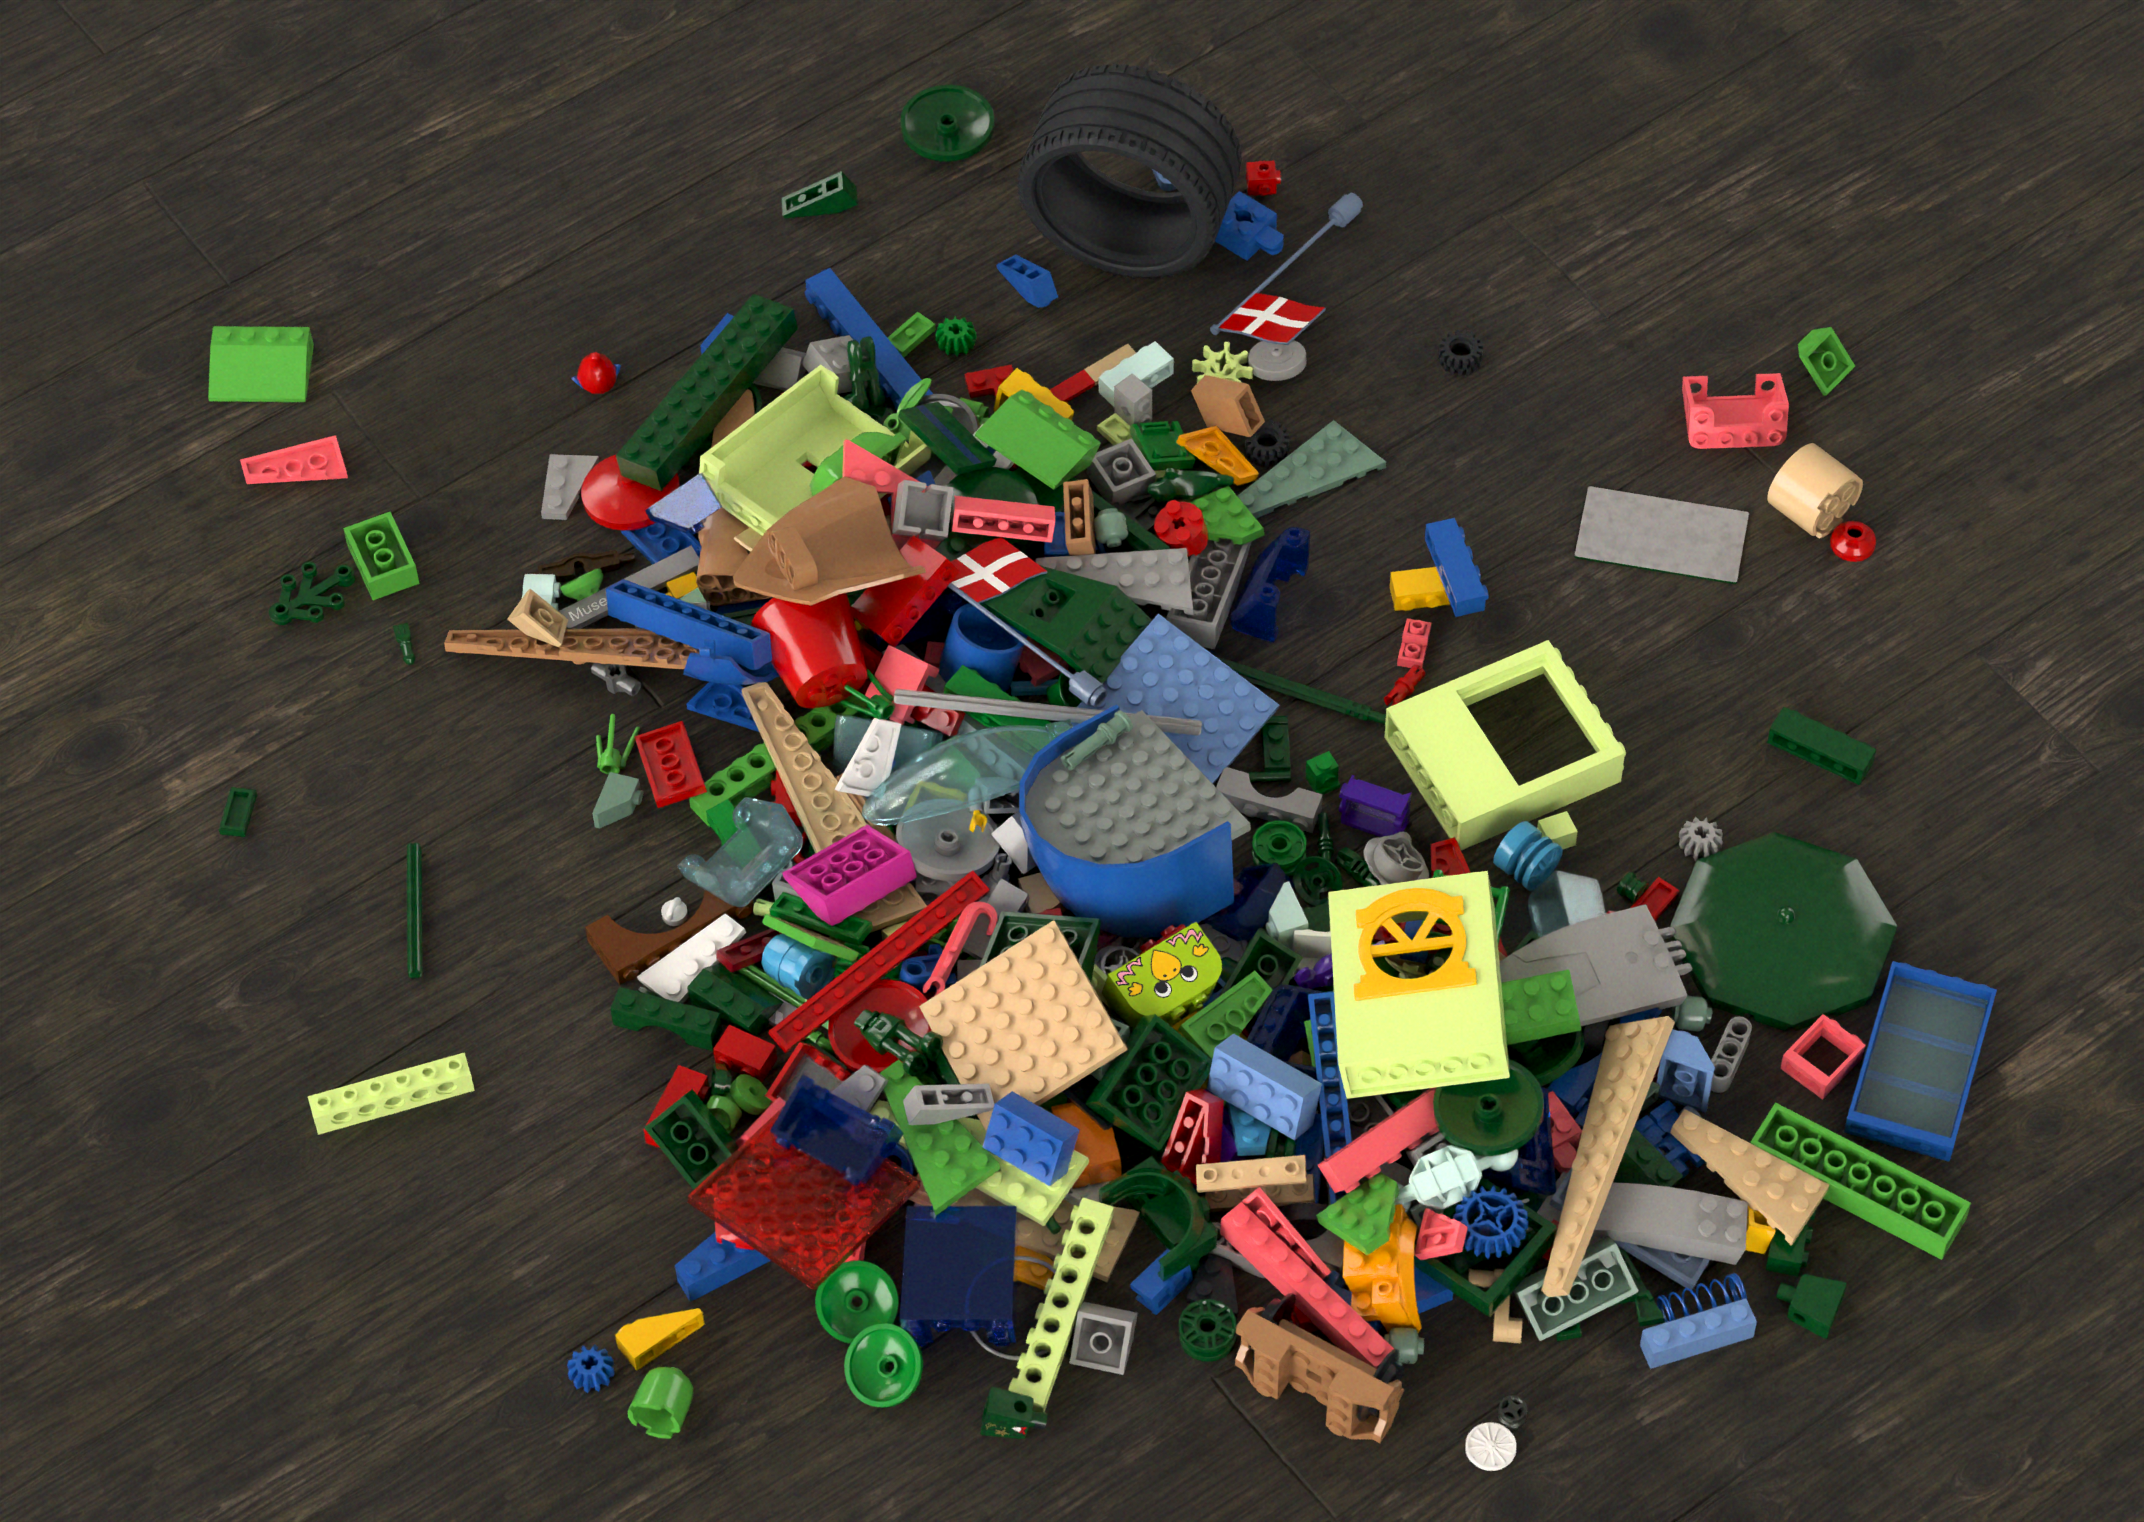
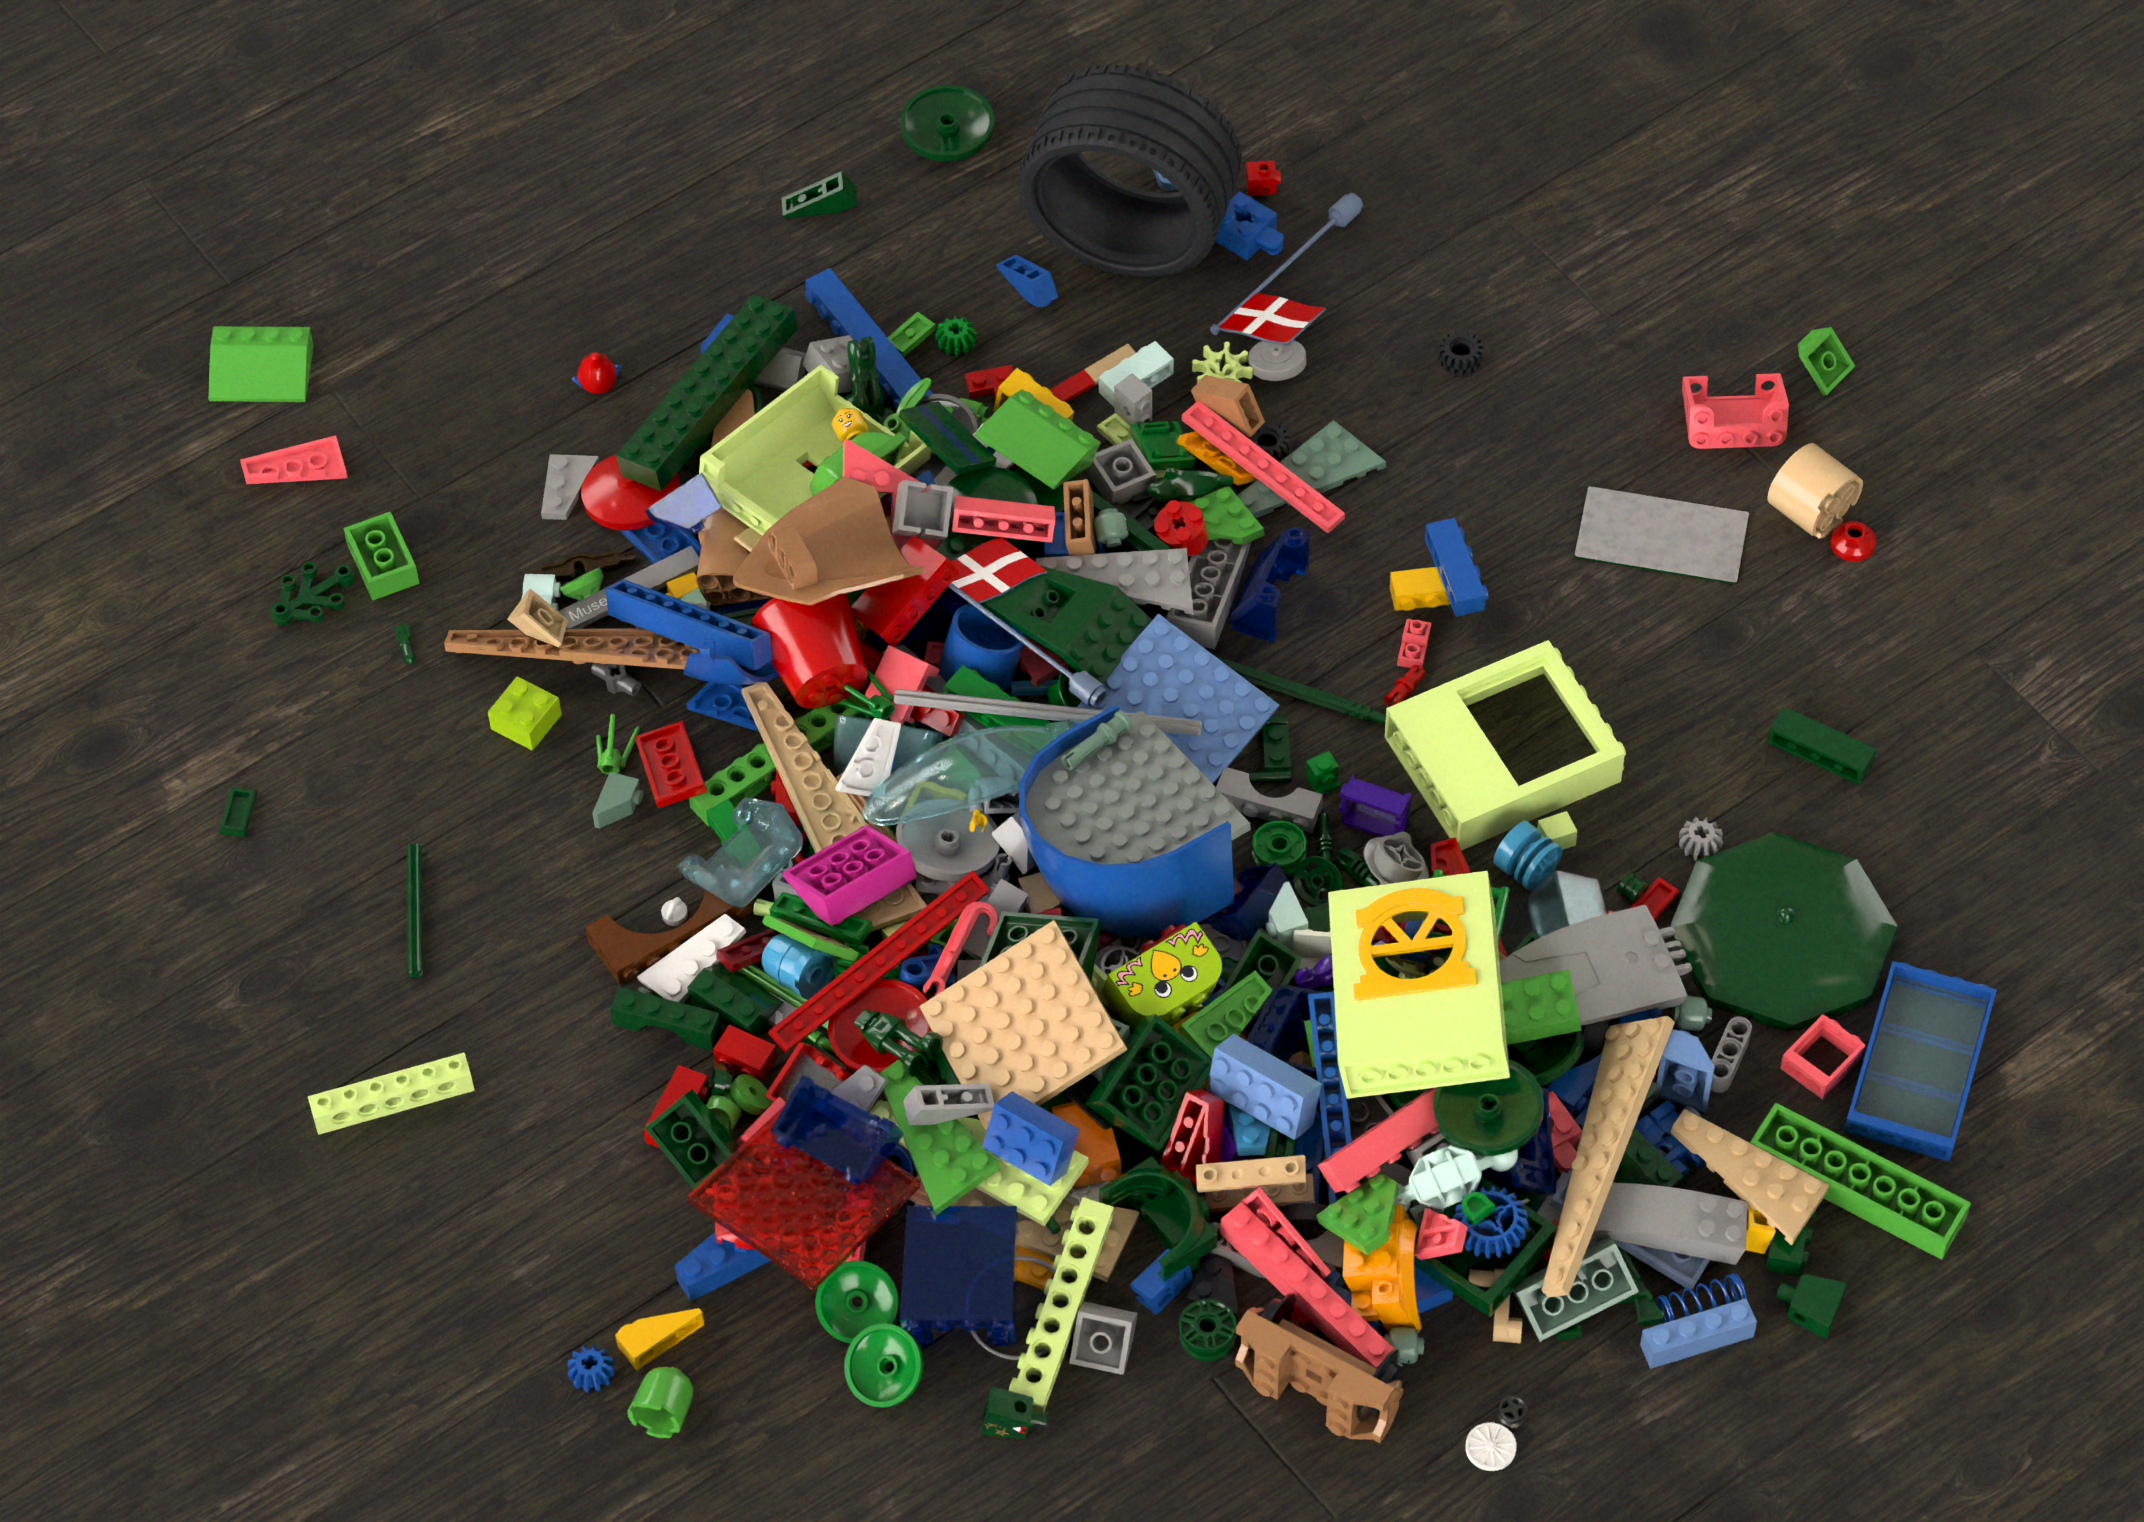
none -> lime brick [488,676,562,751]
none -> yellow head [832,408,868,443]
none -> coral plate [1182,400,1345,533]
none -> green tile [1462,1192,1495,1226]

